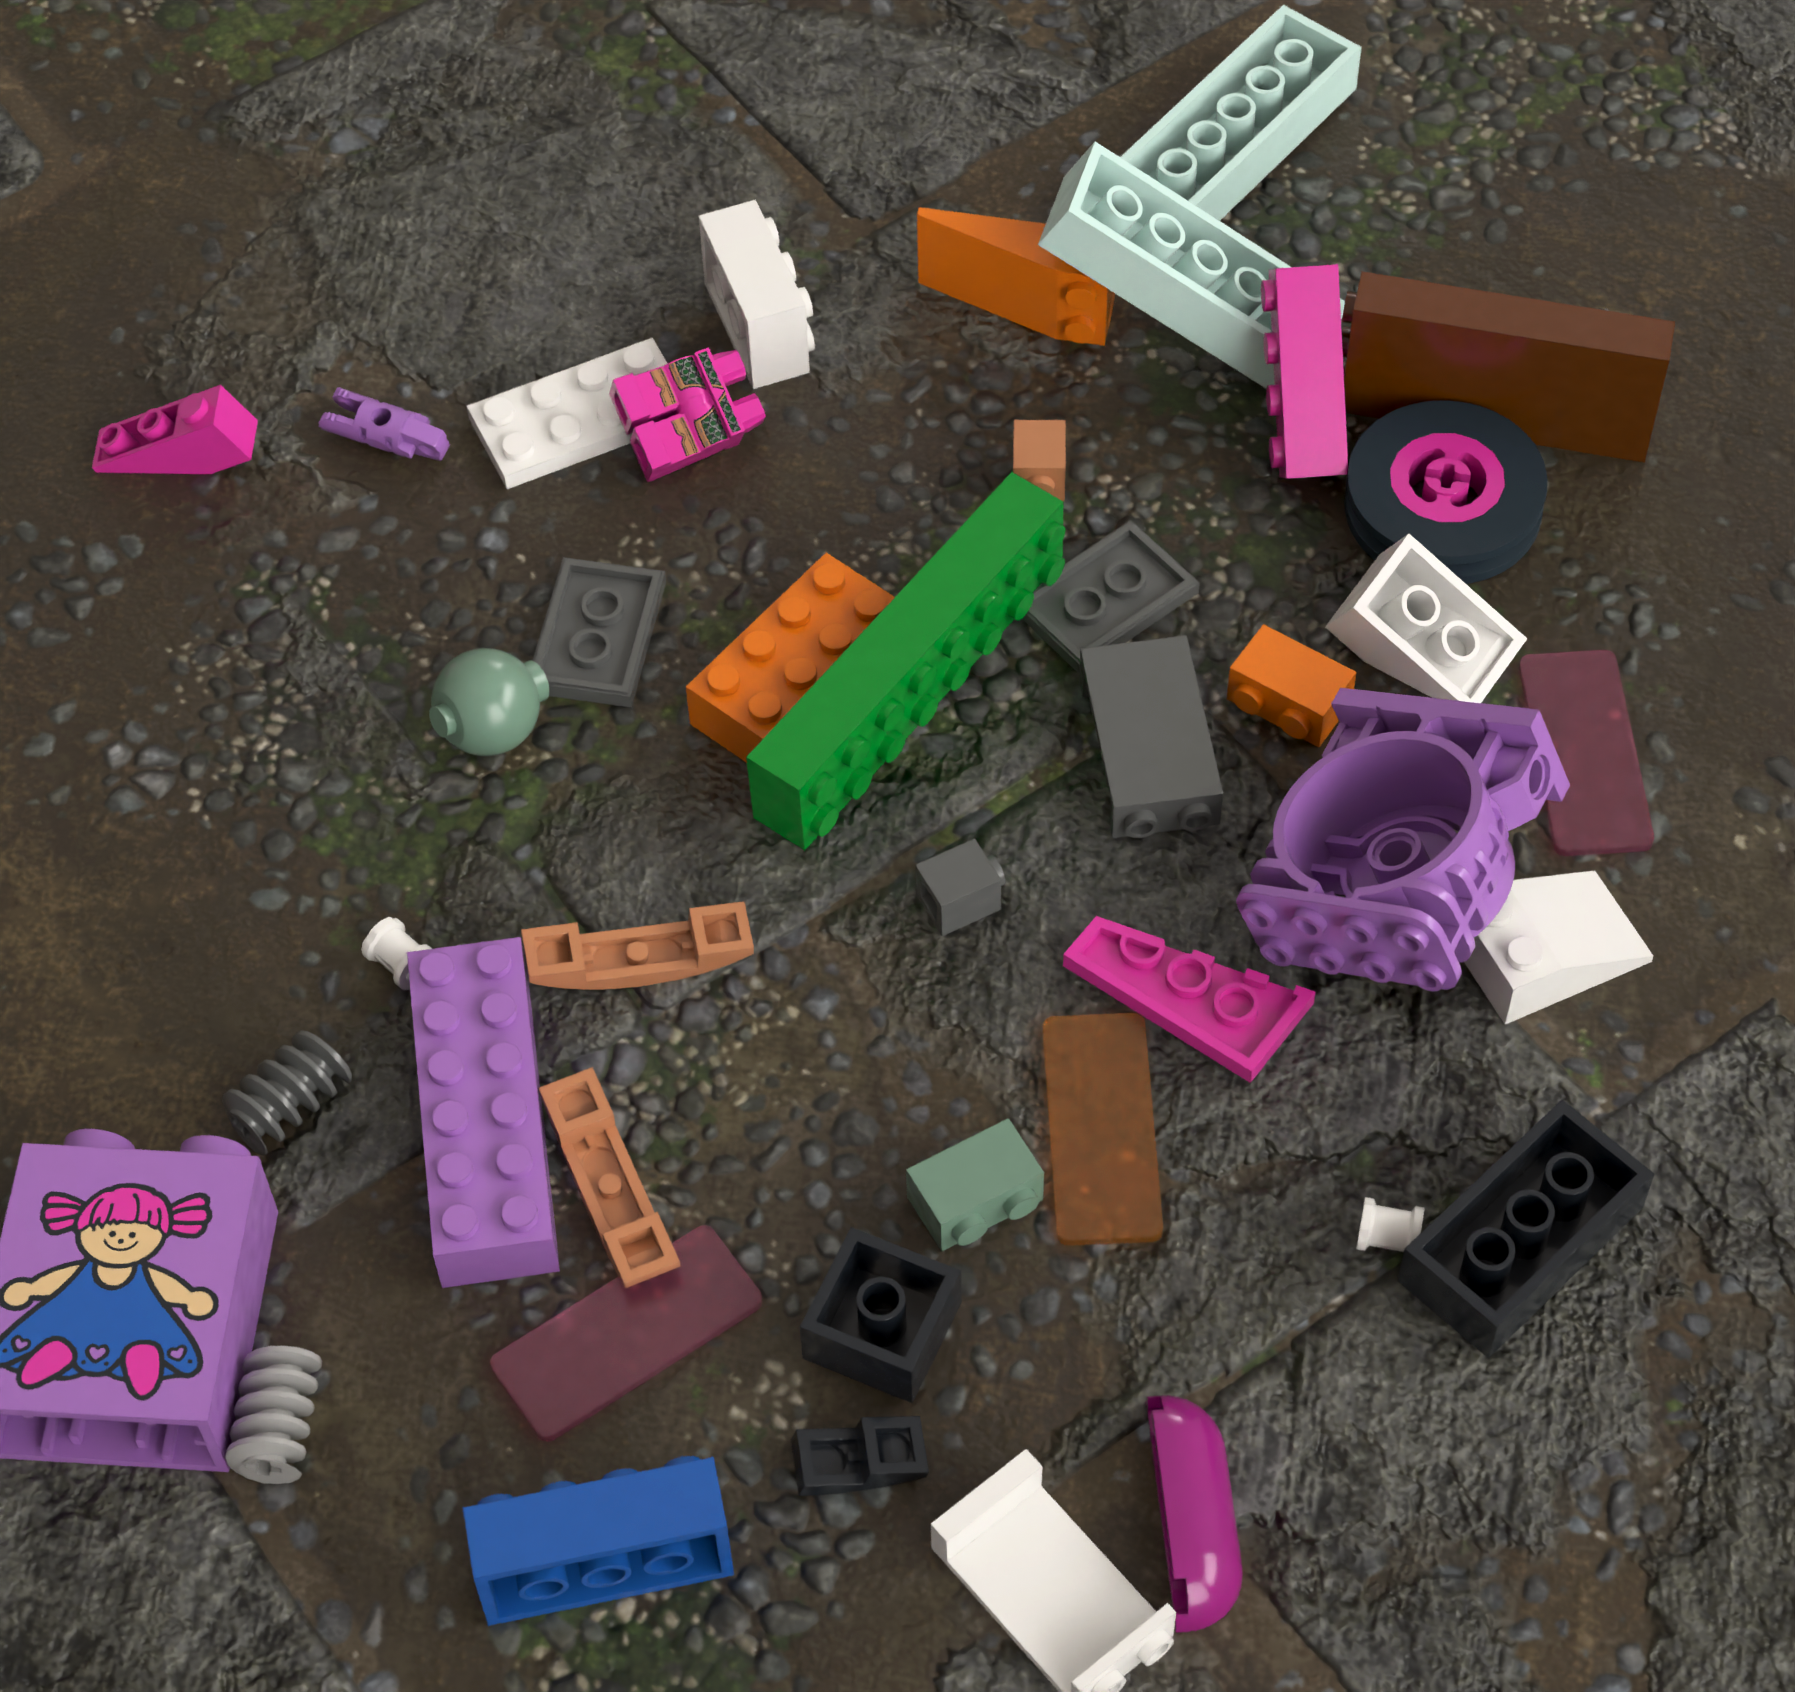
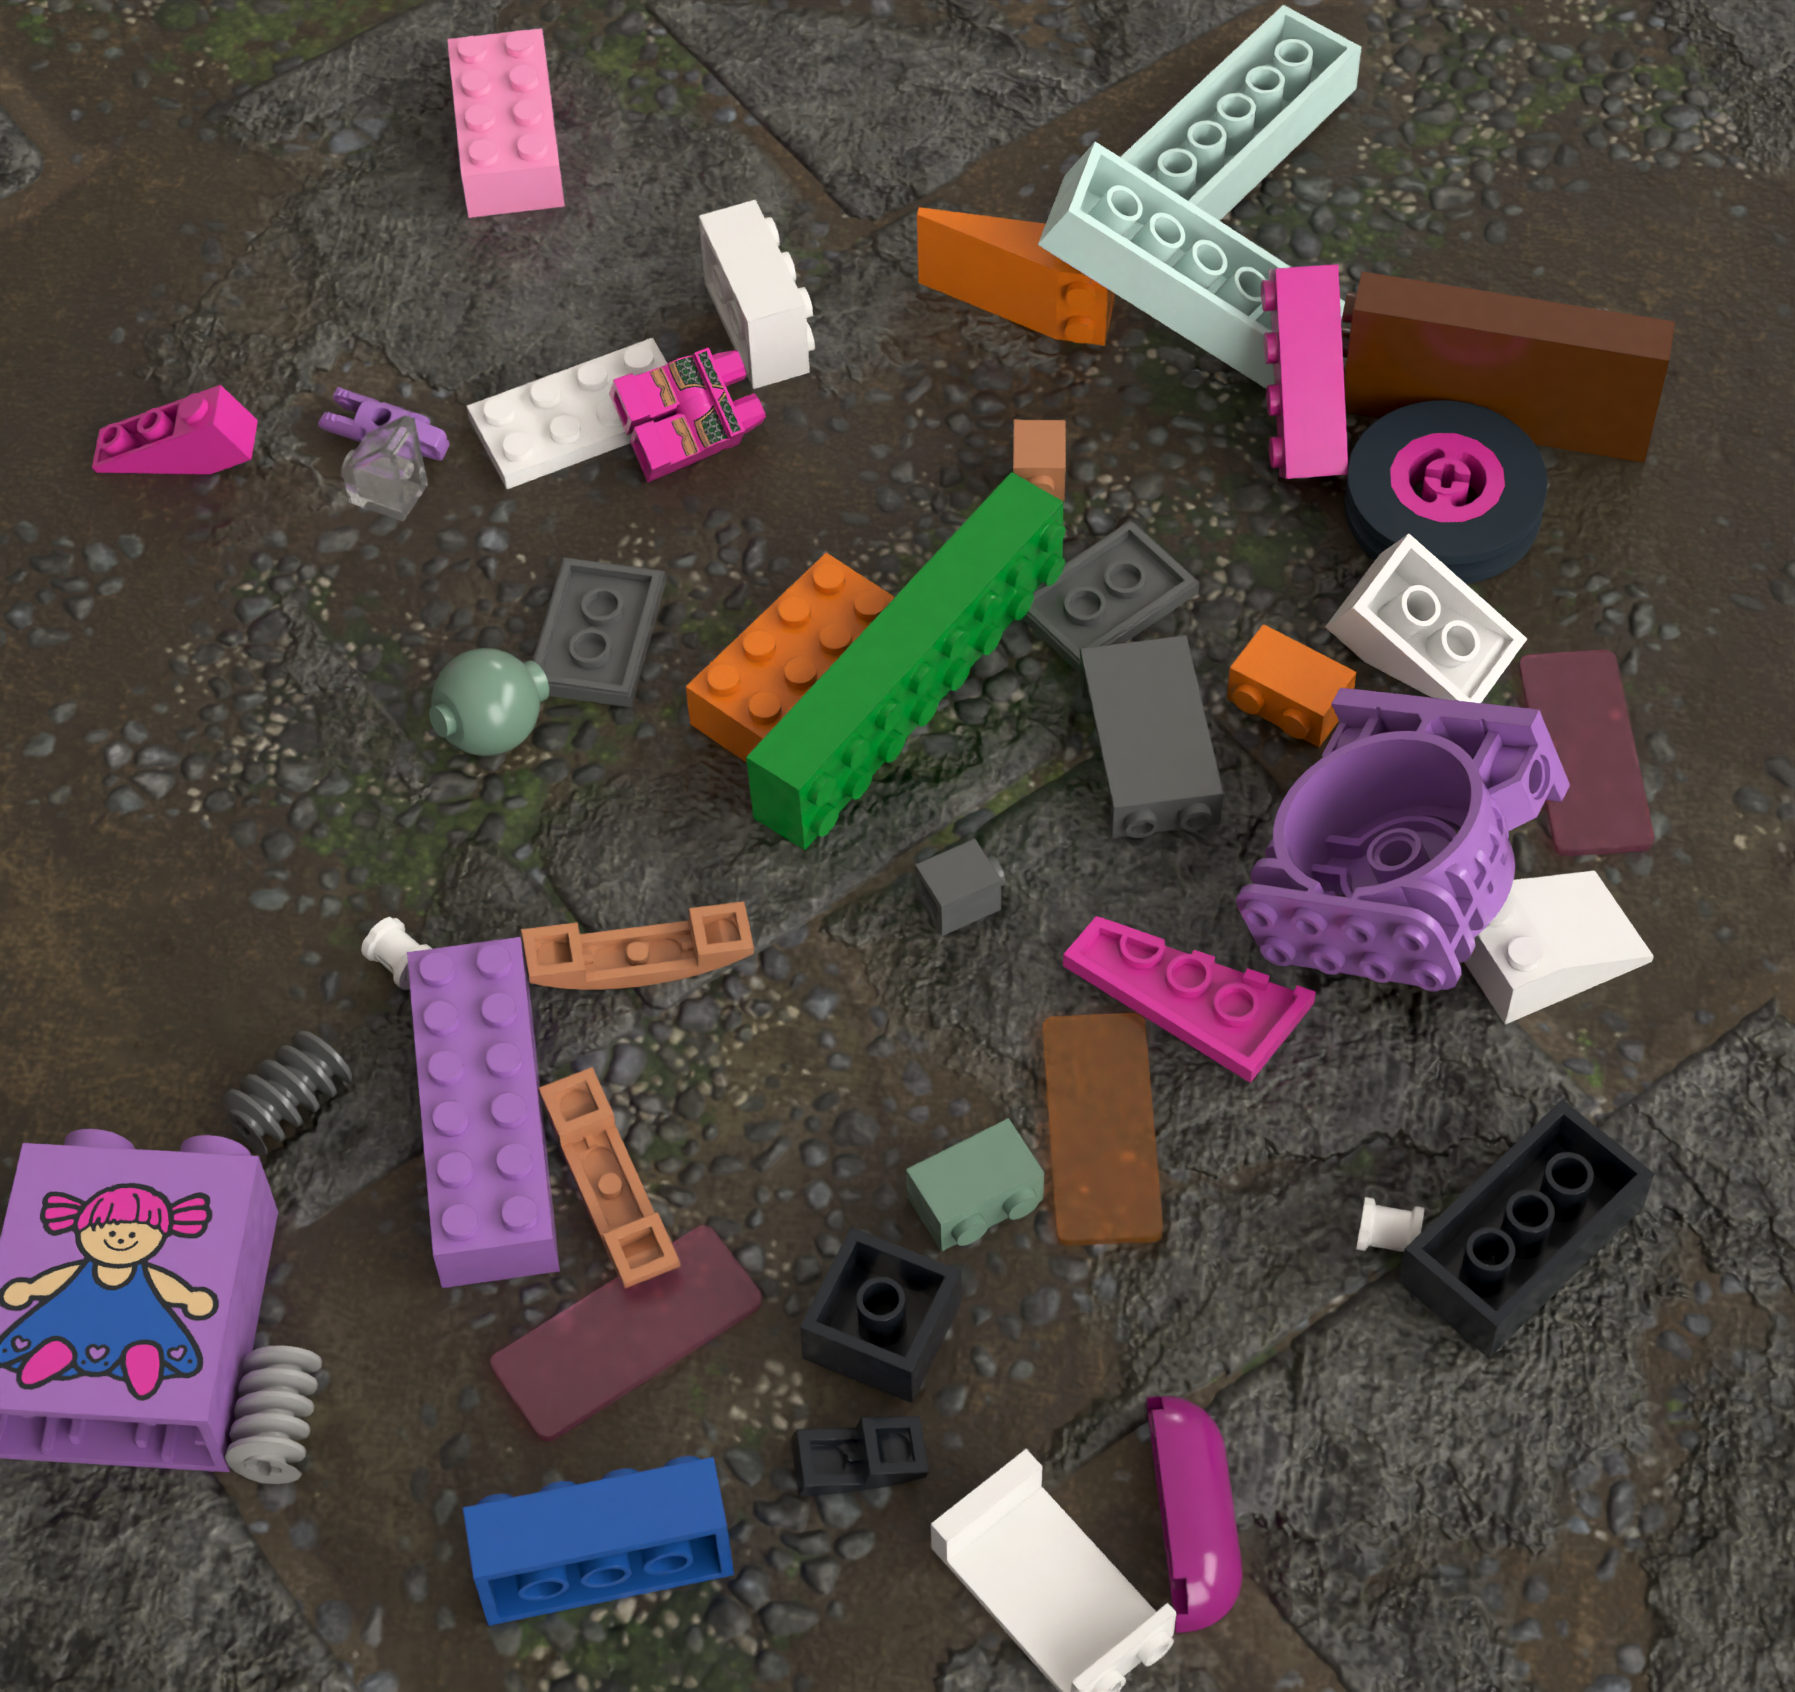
none -> clear slope [341,415,428,522]
none -> bright pink brick [447,28,565,218]

